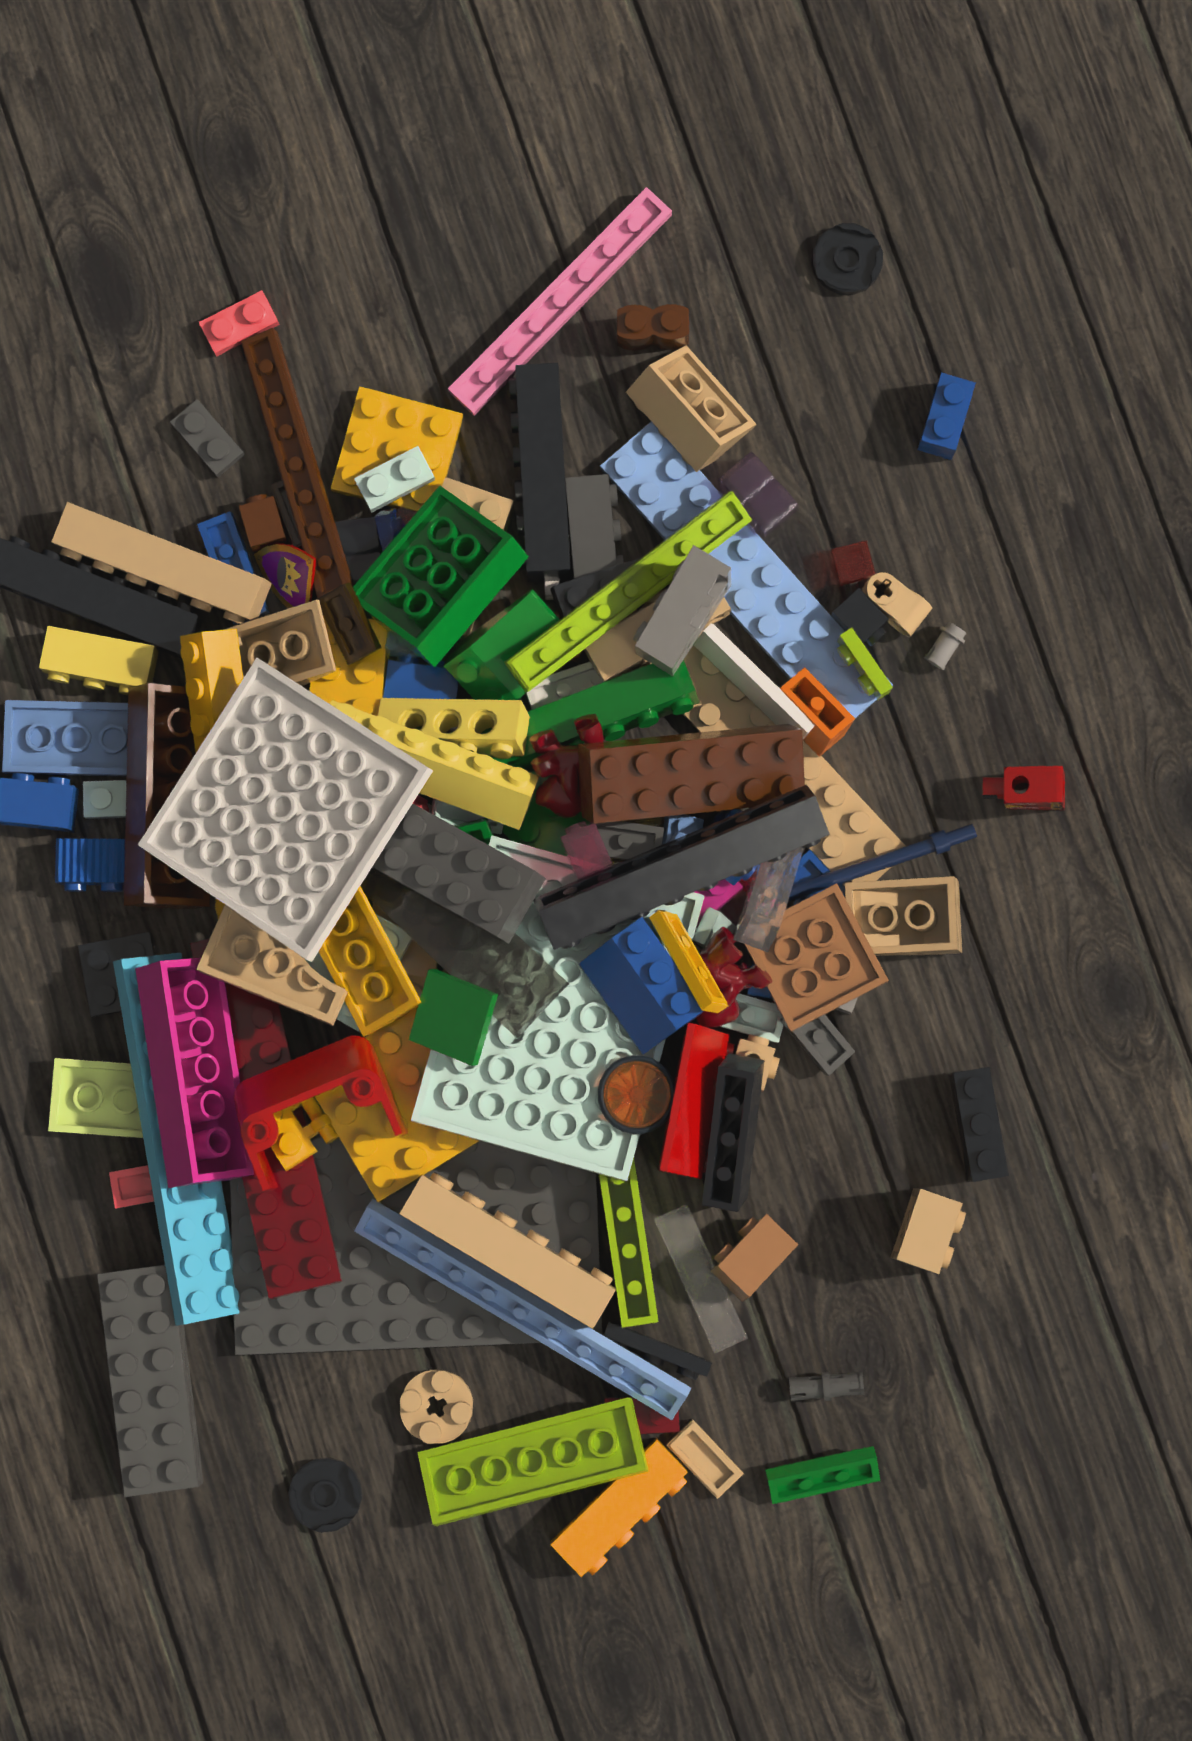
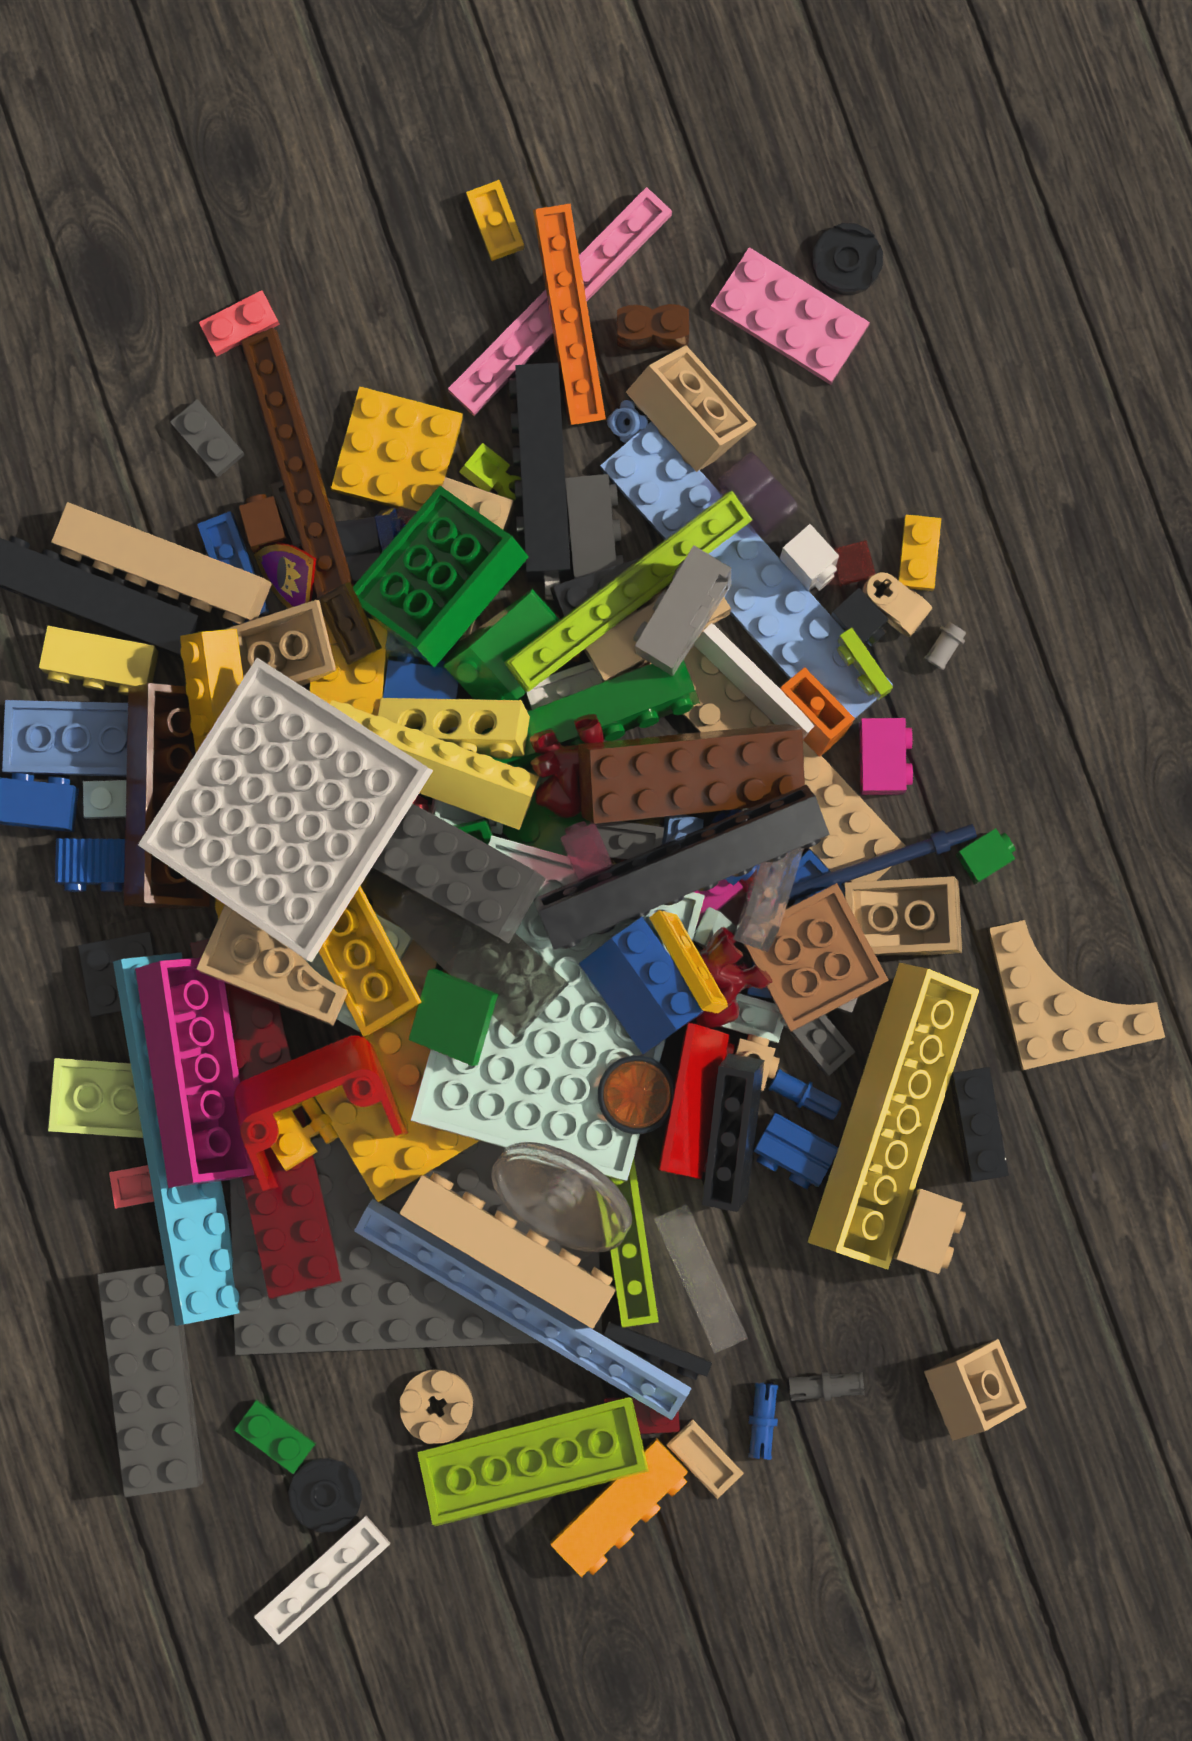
light aqua plate [354,446,435,513] -> none
medium nougat brick [711,1214,798,1302] -> none
green plate [765,1446,880,1504] -> none
blue brick [917,372,976,460] -> none
red torso [983,766,1065,810] -> none
none -> green plate [234,1399,316,1474]
none -> white plate [254,1516,390,1645]
none -> lime plate [459,443,522,501]
none -> yellow plate [466,180,525,261]
none -> clear dish [491,1142,632,1252]
none -> orange plate [533,204,606,426]
none -> medium blue plate [607,400,648,443]
none -> bright pink plate [710,247,870,385]
none -> blue pin [748,1383,778,1460]
none -> blue brick [753,1113,838,1190]
none -> blue axle [768,1069,841,1120]
none -> white brick [780,524,839,591]
none -> light yellow brick [808,963,979,1270]
none -> dark pink brick [859,718,913,795]
none -> yellow plate [898,515,941,591]
none -> tan slope [924,1339,1027,1441]
none -> green brick [955,828,1016,885]
none -> tan plate [988,920,1165,1070]

